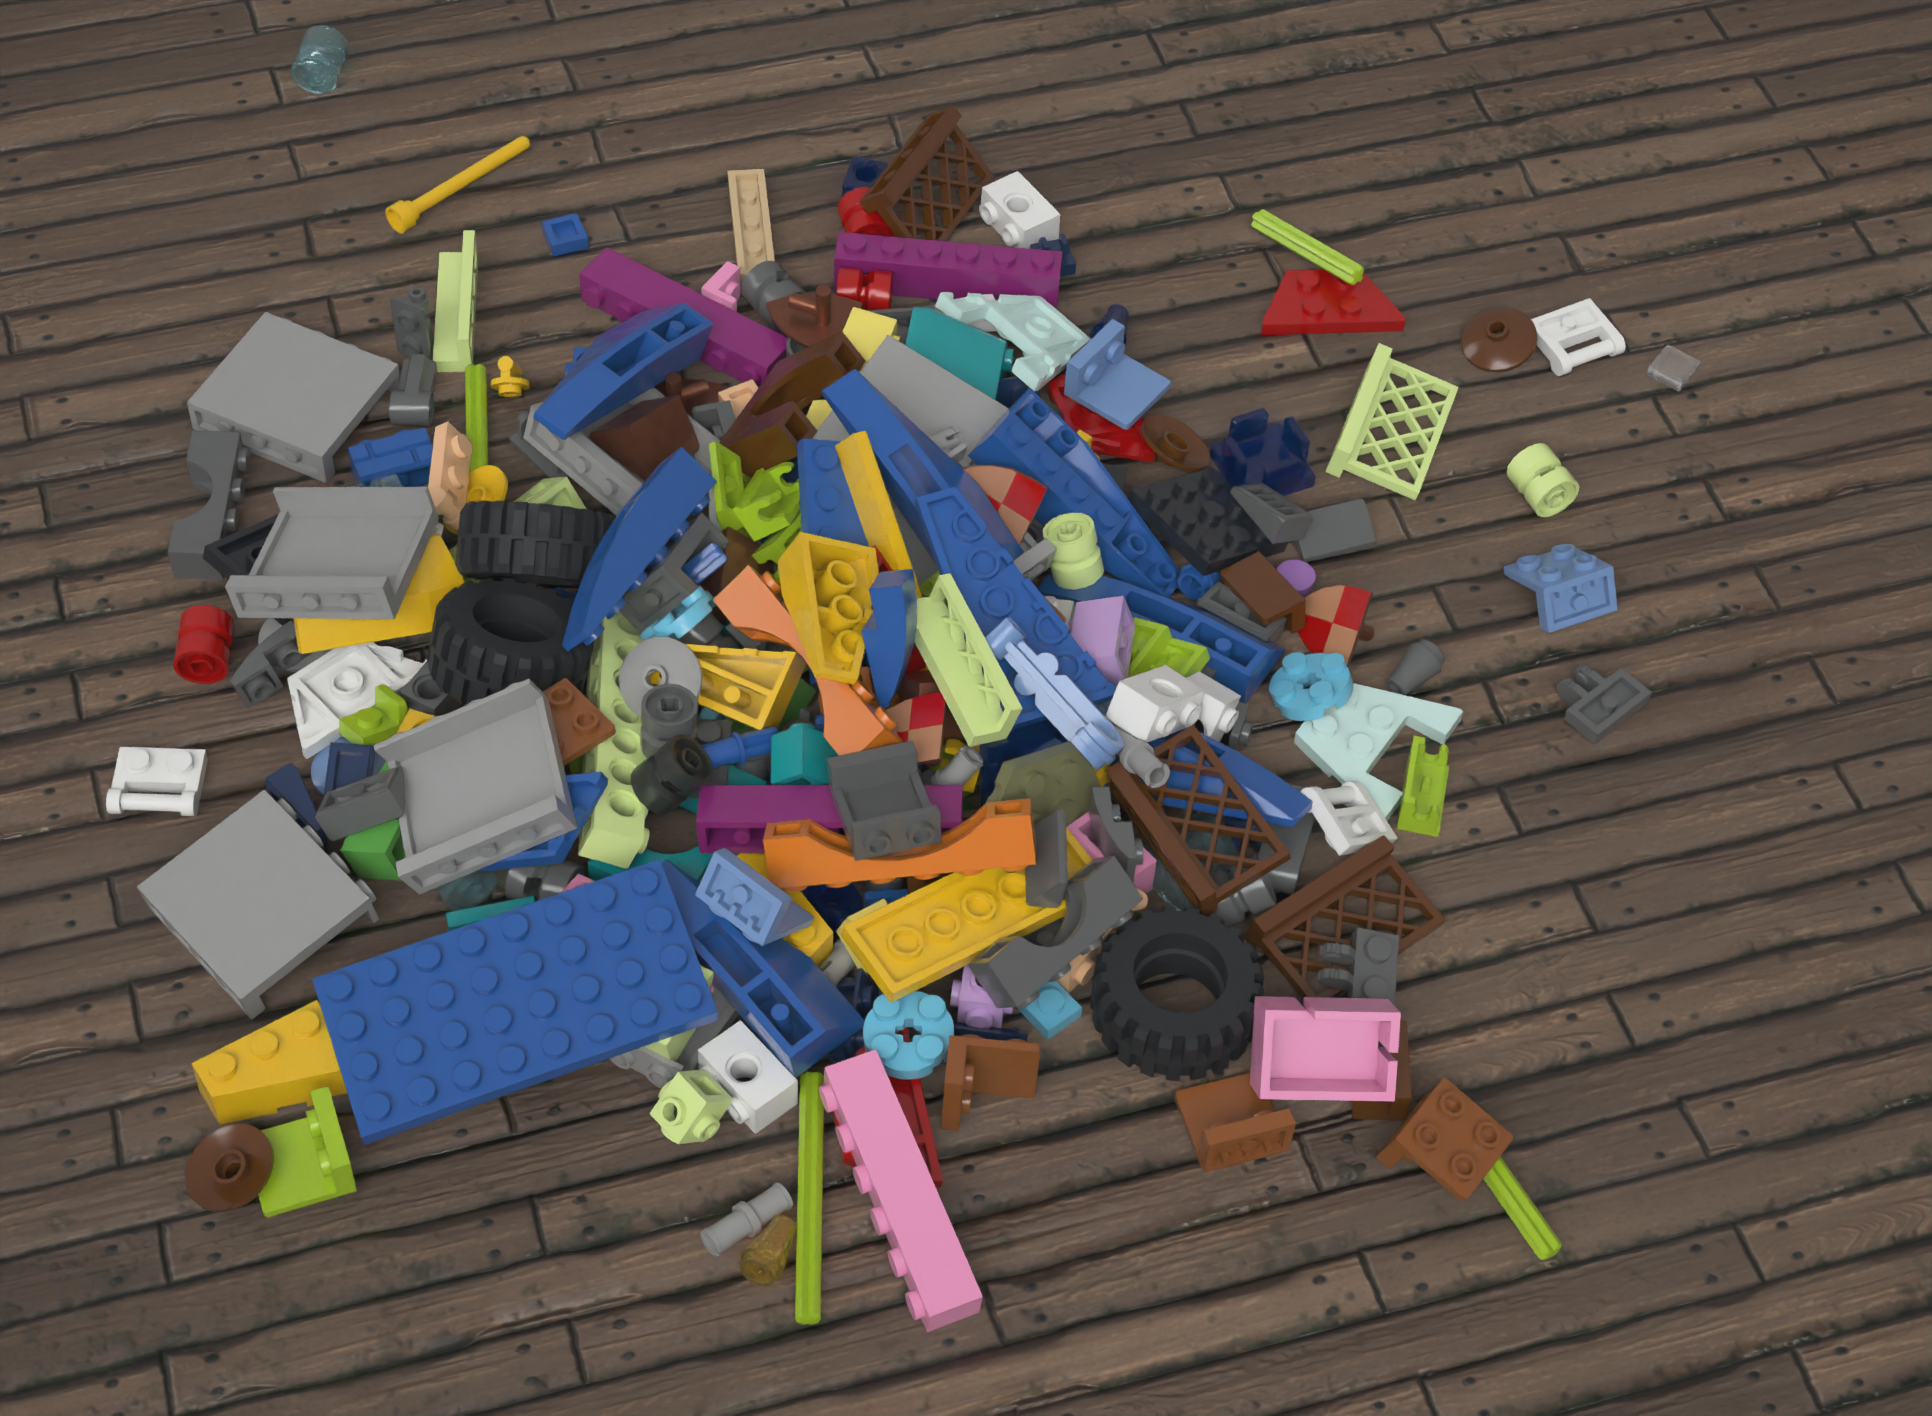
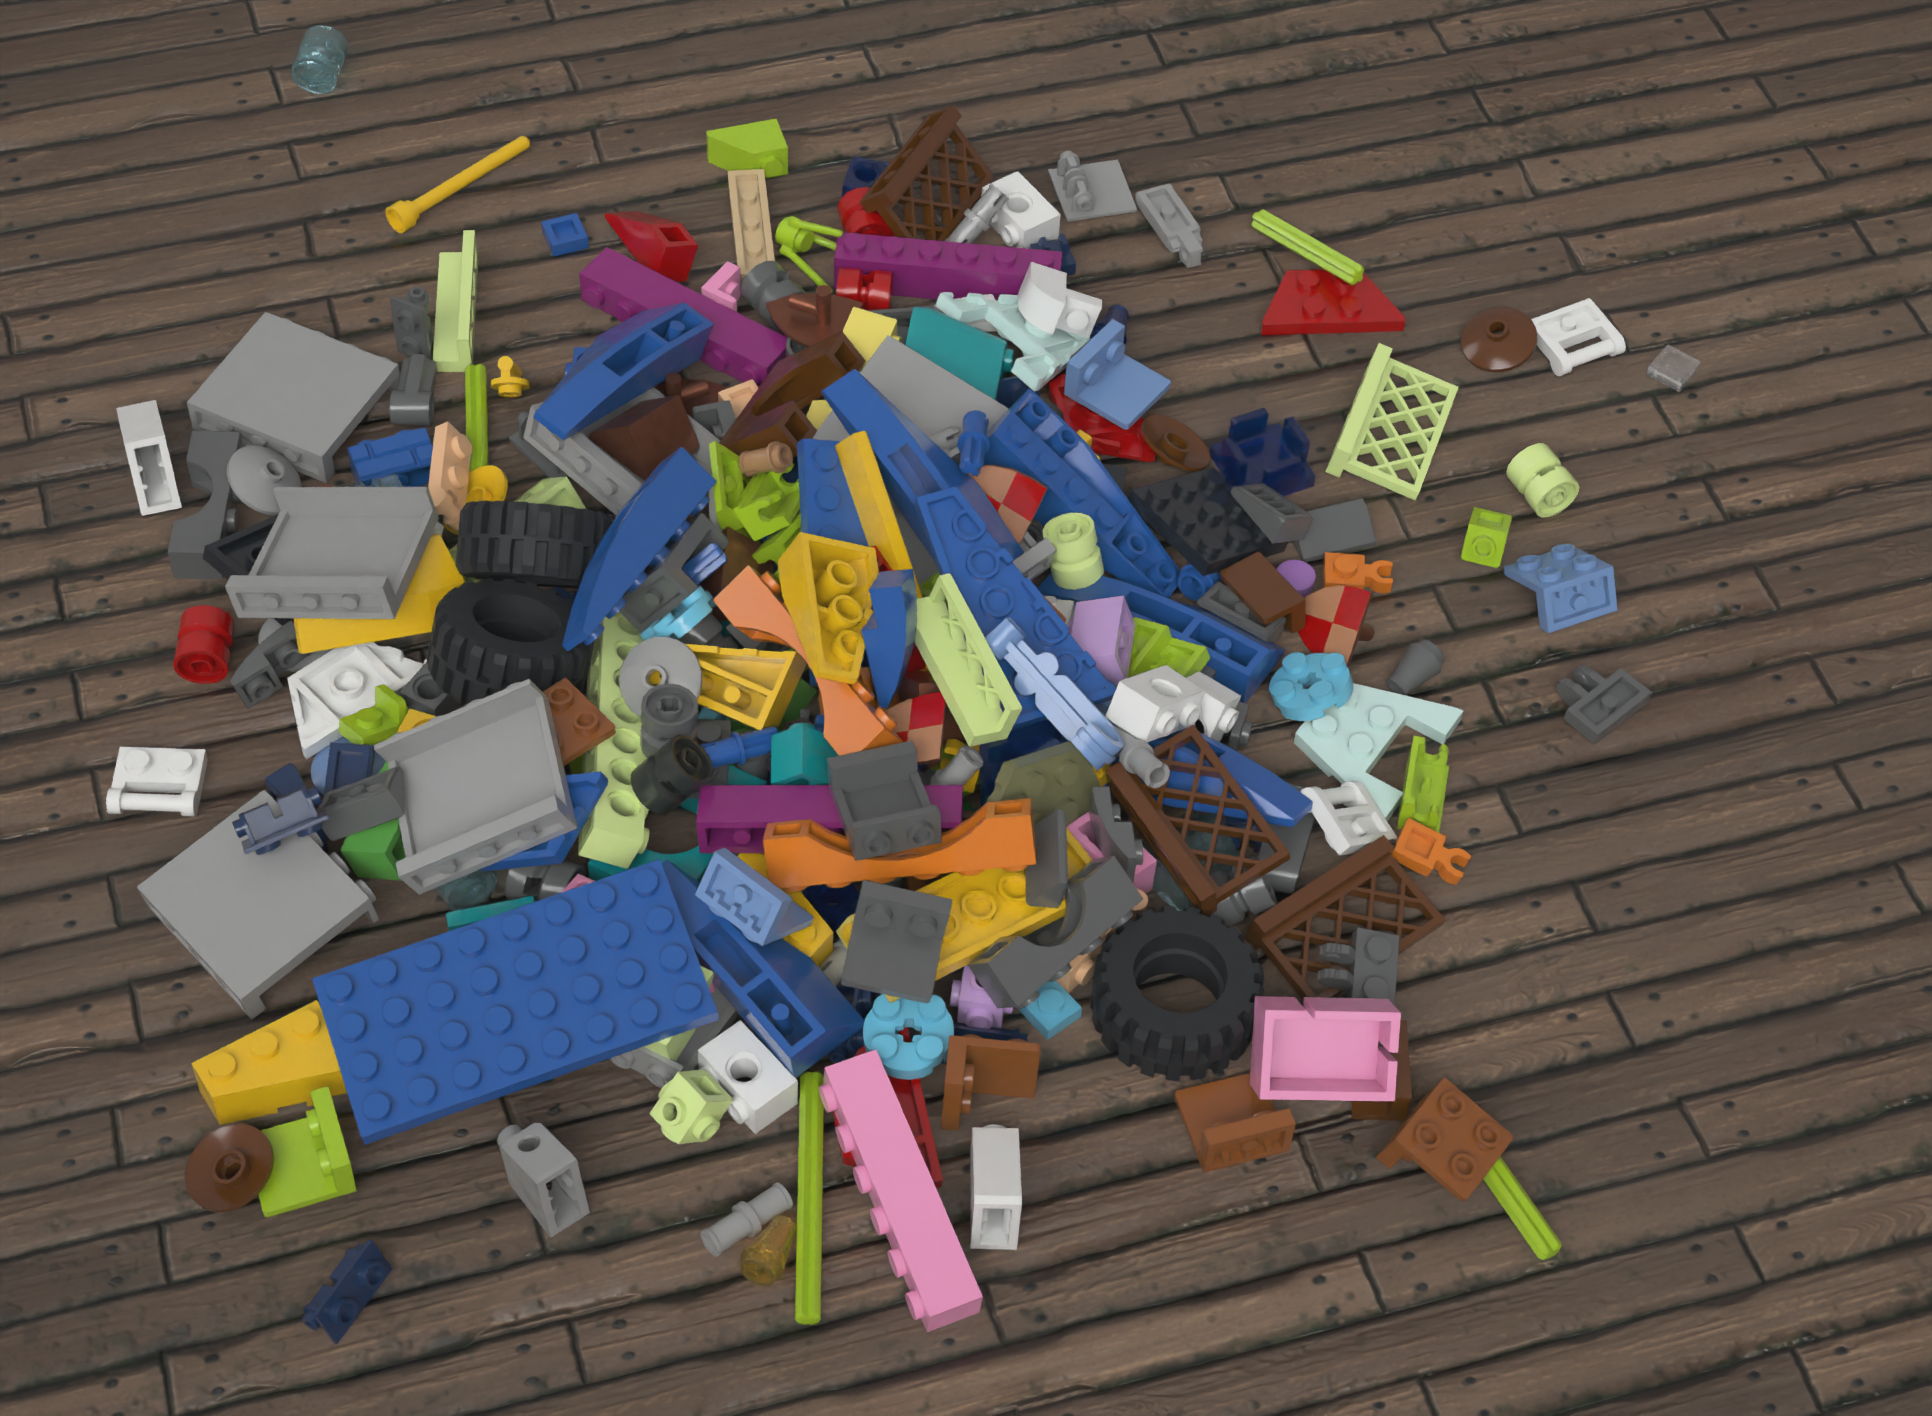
none -> white slope [116,400,182,516]
none -> light grey dish [227,445,302,516]
none -> hinge [232,786,329,855]
none -> dark blue hinge [302,1239,392,1344]
none -> light grey torso [497,1123,590,1237]
none -> red slope [604,211,698,282]
none -> lime slope [706,119,788,179]
none -> medium nougat pin [739,441,793,477]
none -> lime plant [775,216,843,294]
none -> dark grey bracket [841,880,953,1003]
none -> light grey pin [945,183,1010,244]
none -> blue axle [957,410,990,476]
none -> white slope [970,1124,1022,1250]
none -> white brick [1018,262,1102,338]
none -> light grey hinge [1048,151,1137,222]
none -> light grey hinge [1135,183,1203,268]
none -> orange plate [1323,552,1393,594]
none -> orange plate [1391,818,1471,885]
none -> lime bracket [1461,507,1512,568]

